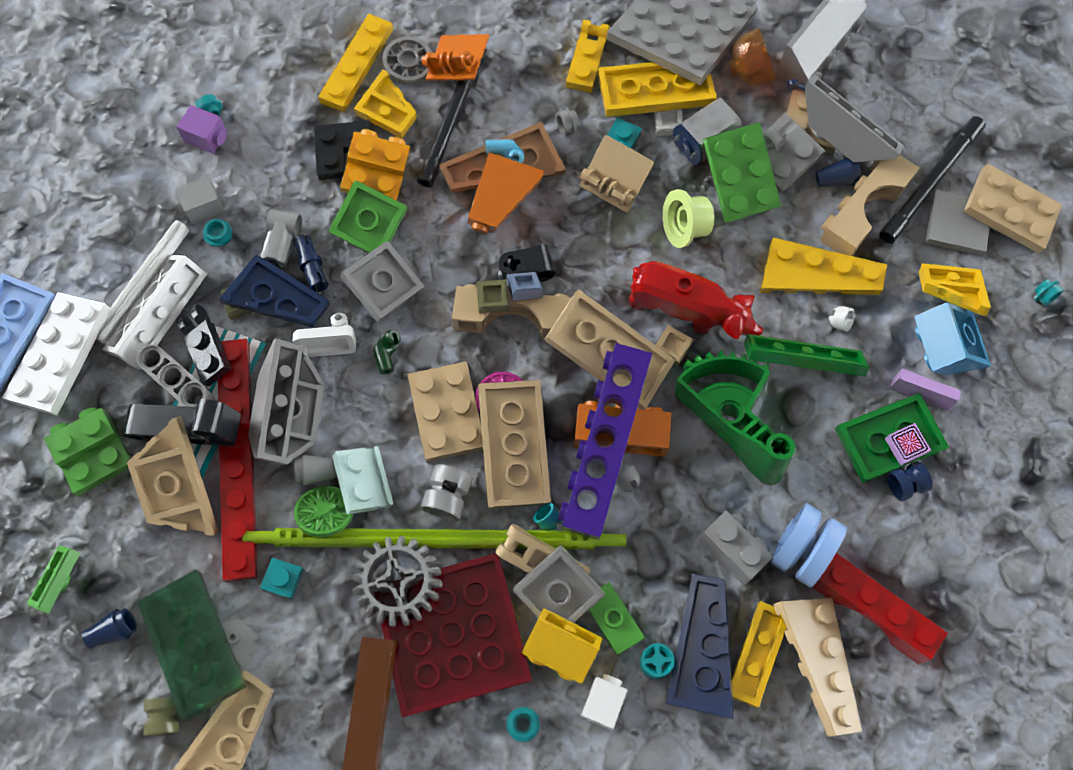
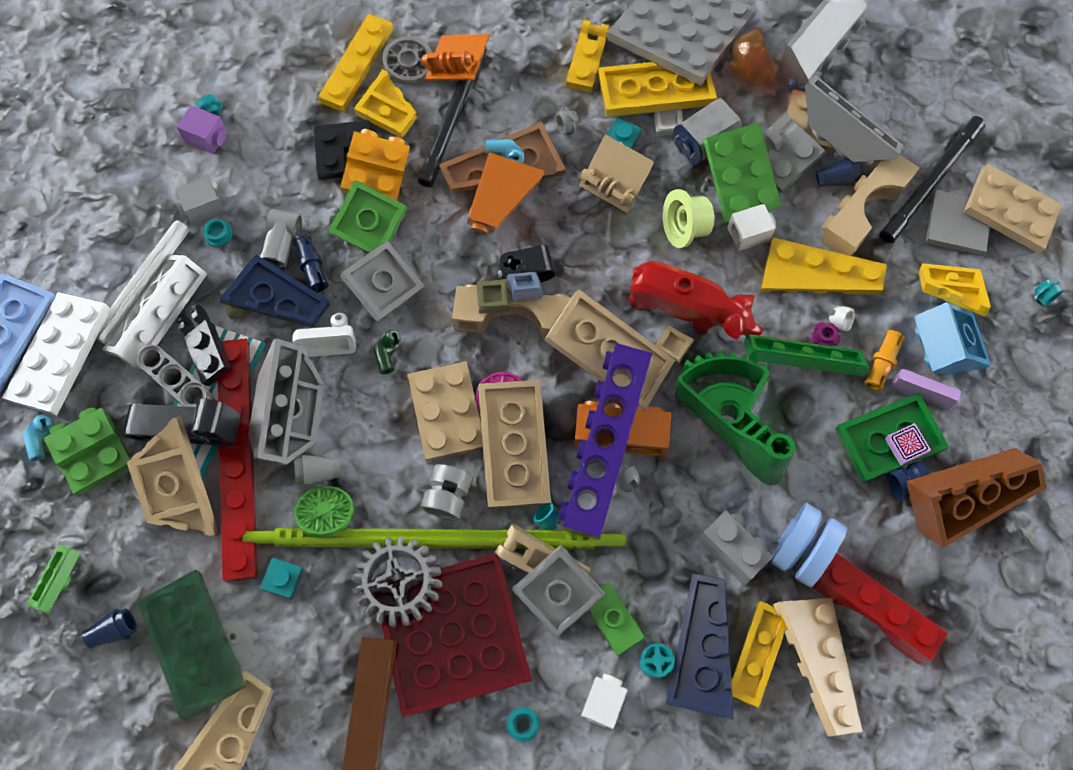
olive wheel [143,697,179,736] -> none
light aqua plate [332,446,394,515] -> none
yellow brick [522,608,602,684] -> none
none -> medium azure arm [23,415,52,462]
none -> white brick [727,204,776,252]
none -> magenta plate [811,322,841,346]
none -> light orange pin [864,330,906,391]
none -> dark orange wedge [907,448,1046,548]

